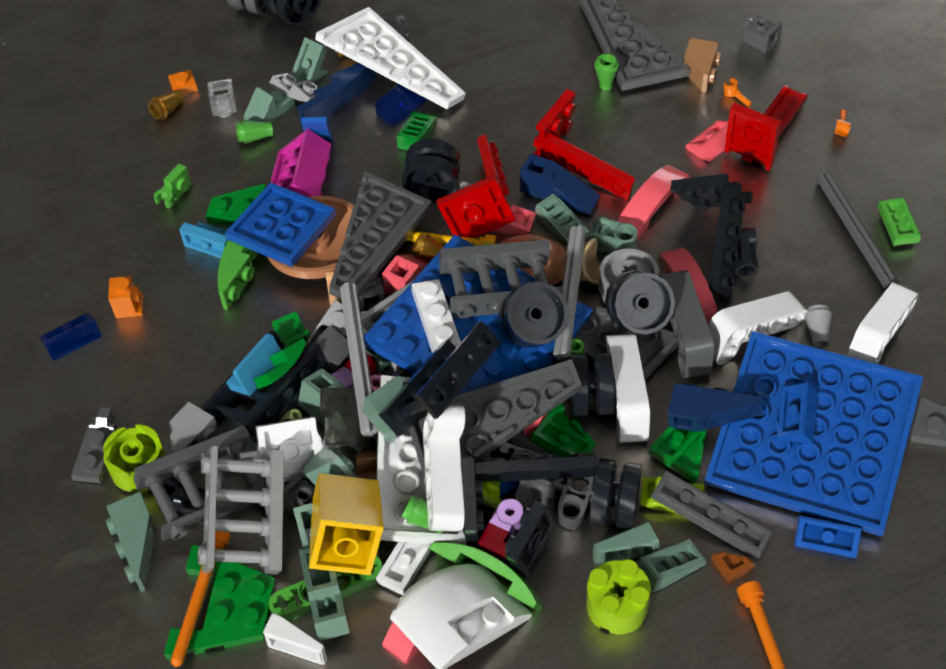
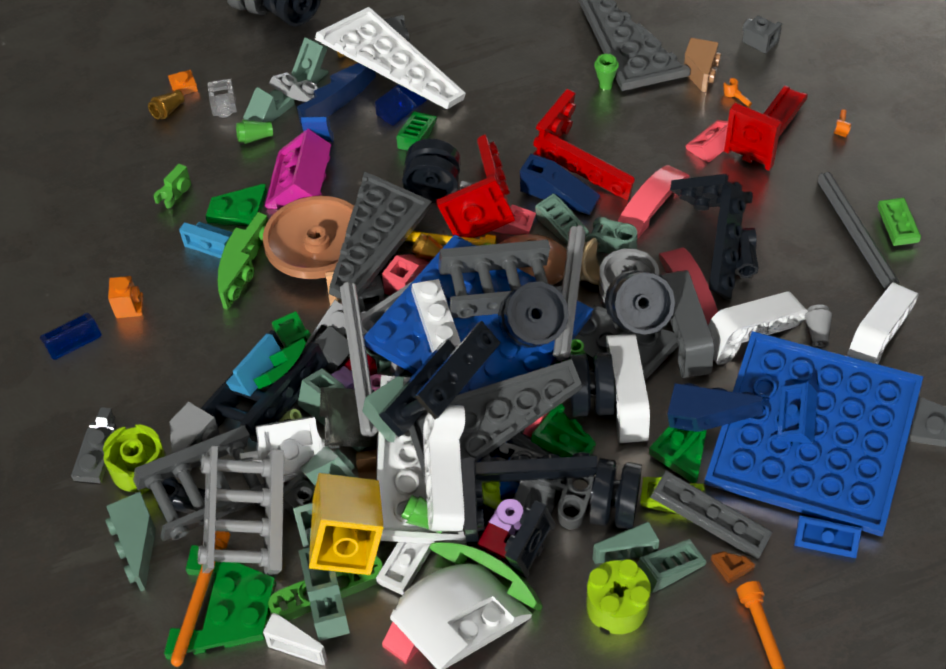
blue plate [225,182,336,267] -> none

